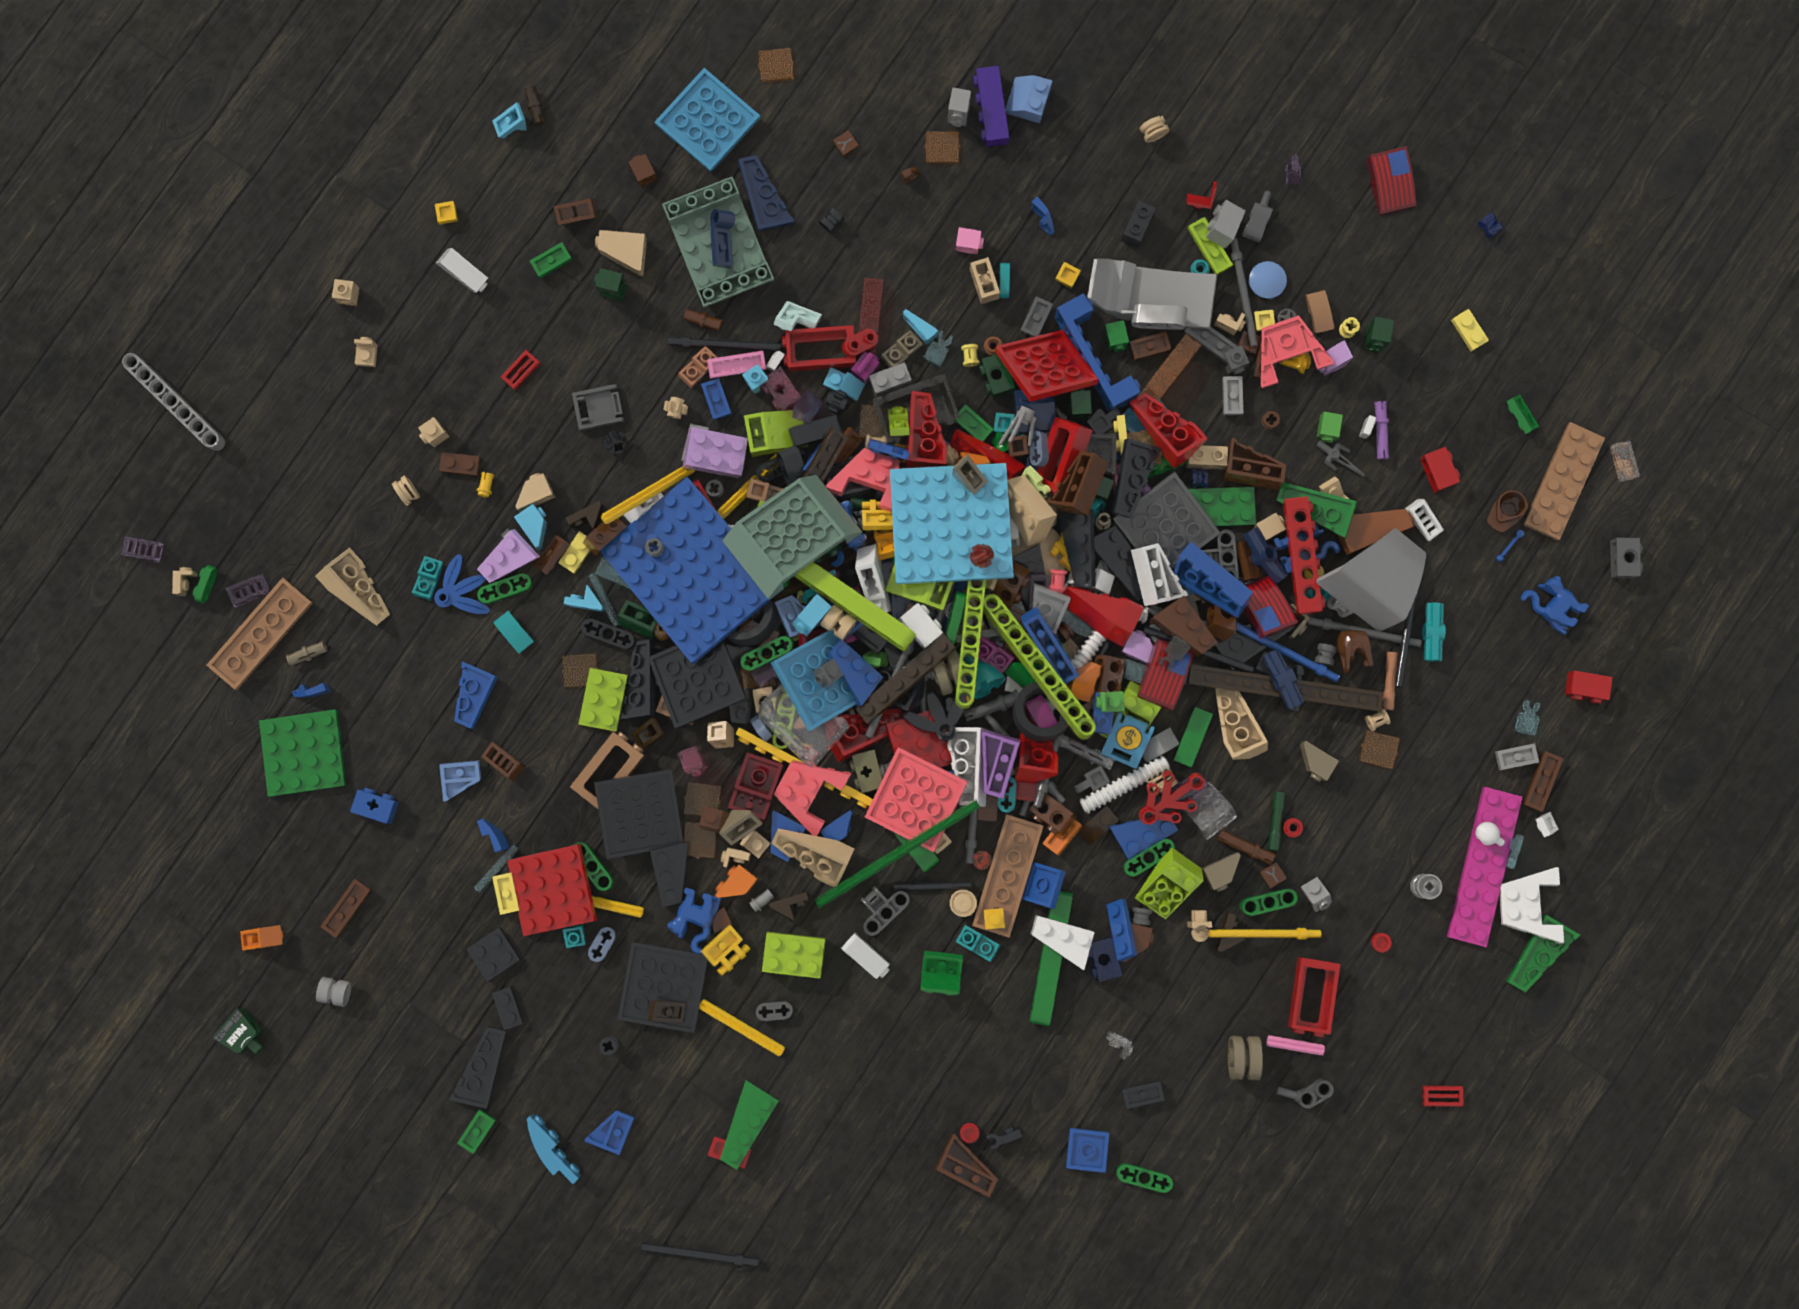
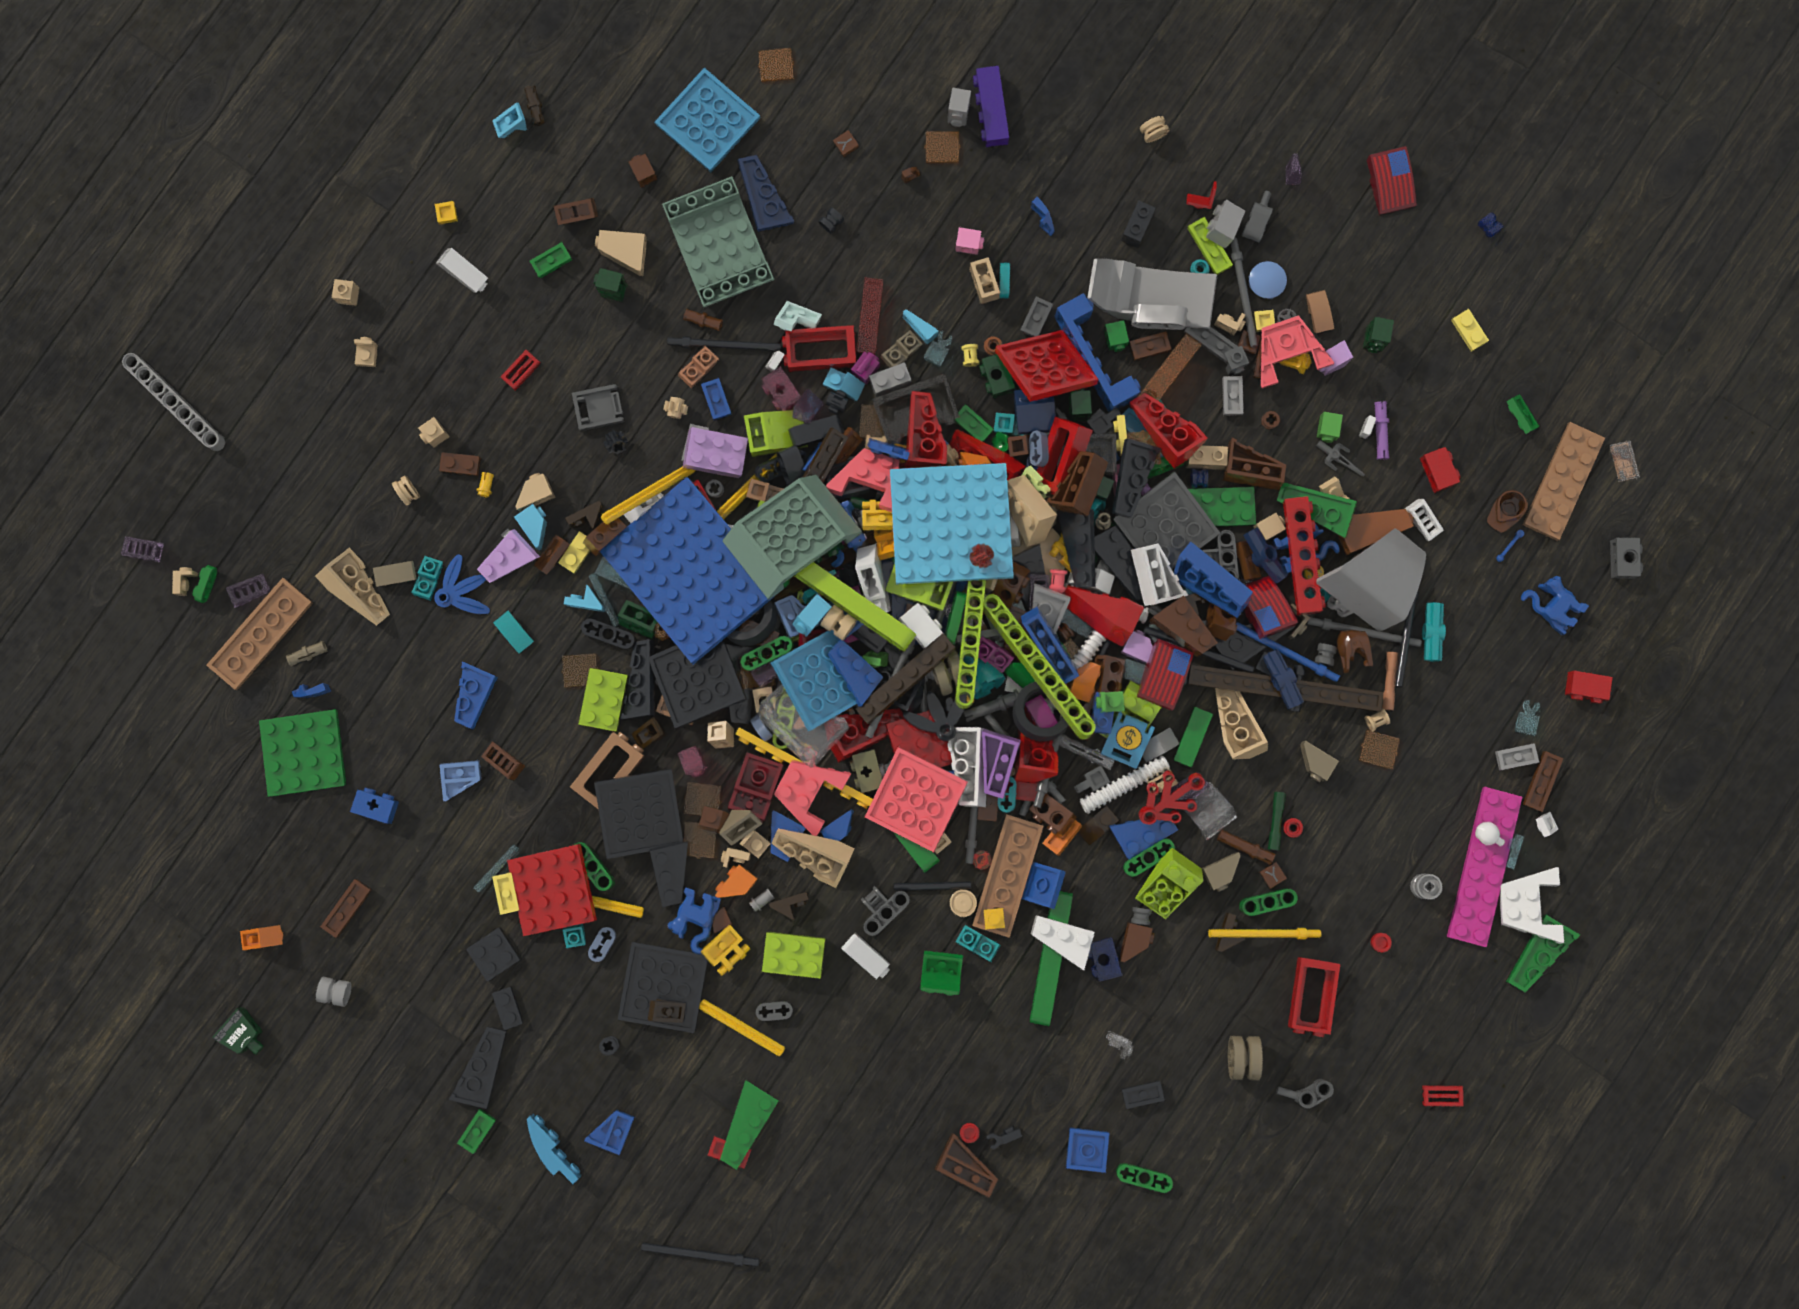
green beam [477,573,533,604] -> none
blue slope [477,819,510,852] -> none
dark grey bush [645,538,664,557] -> none
bright pink plate [707,351,766,378] -> none
dark blue plate [710,209,735,269] -> none
medium azure bracket [742,365,768,395] -> none
dark grey bracket [813,659,843,688] -> none
green axle [815,799,980,909] -> none
red plate [842,329,878,357] -> none
lime slope [888,406,910,436] -> none
dark tan slope [952,454,988,495] -> none
light grey plant [999,406,1037,447] -> none
medium blue slope [1005,75,1052,123] -> none
yellow plate [1055,262,1081,289] -> none
blue plate [1107,899,1137,961] -> none
clear smoke plate [1158,635,1191,672] -> none
tan hips [1187,910,1212,942] -> none
bright pink axle [1266,1035,1325,1055] -> none
light grey bracket [1301,877,1332,912] -> none
light yellow bush [1339,317,1360,338] -> none
none -> dark tan slope [373,561,417,587]

